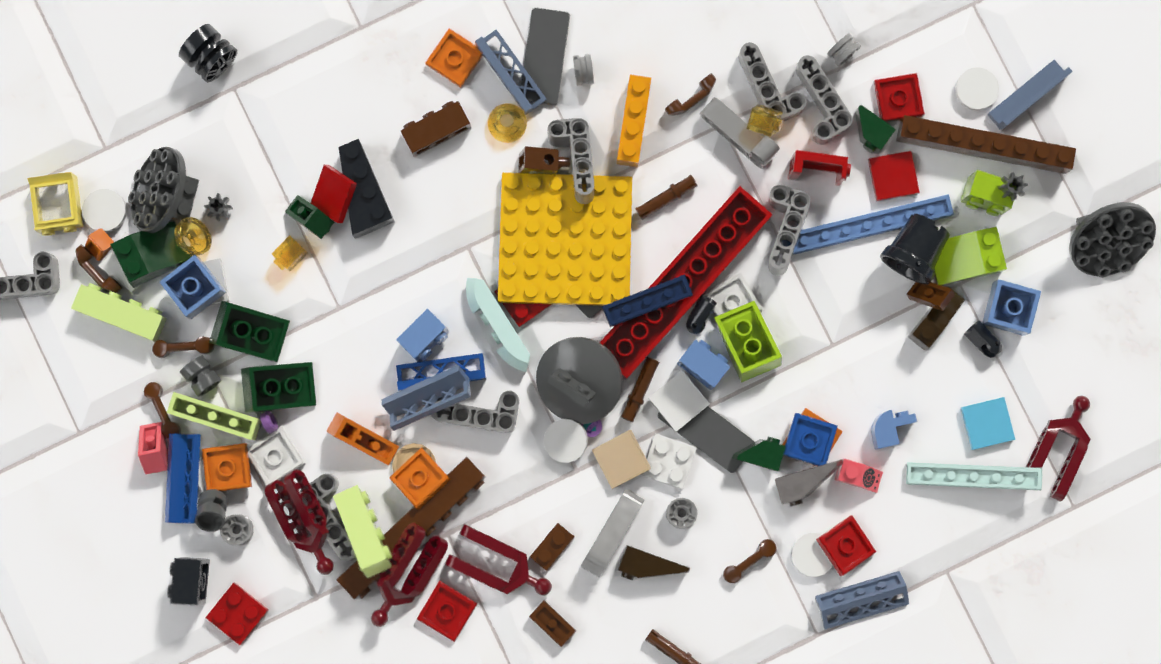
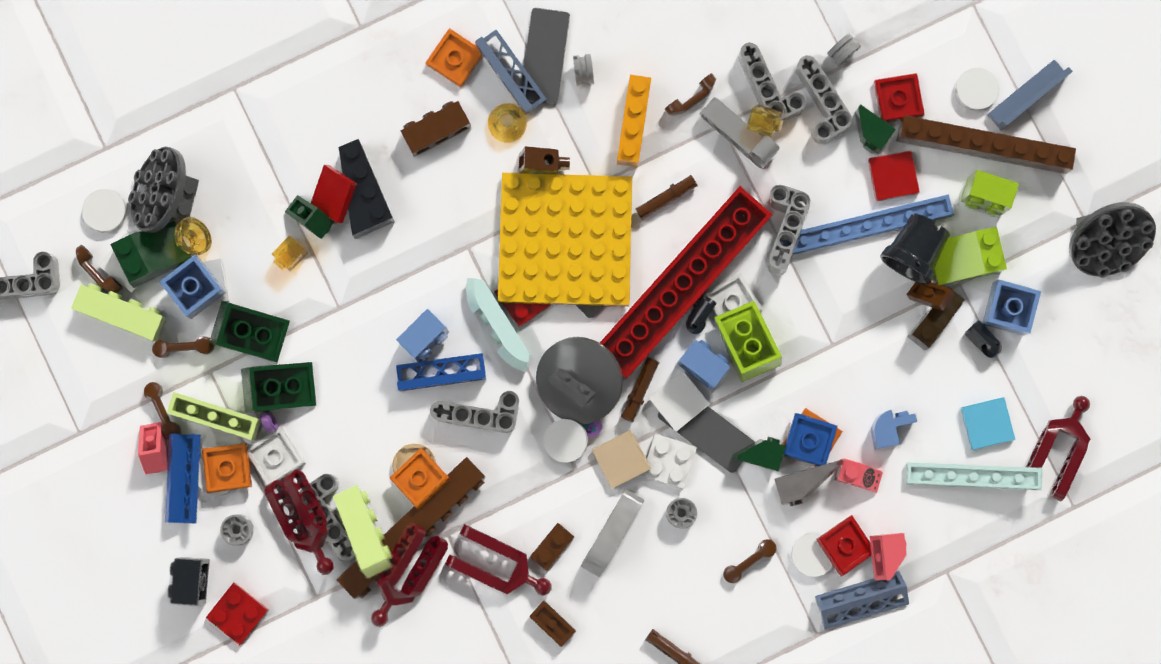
light yellow window [27,172,84,236] -> none
orange slope [85,228,114,261] -> none
black wheel [178,23,238,83] -> none
dark grey wheel [180,355,221,397] -> none
dark grey wheel [195,489,227,532] -> none
dark grey gear [204,193,233,221] -> none
orange slope [326,412,399,466] -> none
sand blue fence [381,365,471,431] -> none
red tile [417,580,477,642] -> none
light grey beam [547,118,594,204] -> none
dark blue tile [602,275,693,328] -> none
dark brown slope [618,545,690,580] -> none
red panel [788,150,851,186] -> none
dark grey gear [998,172,1028,201] -> none
none -> coral slope [870,533,907,580]

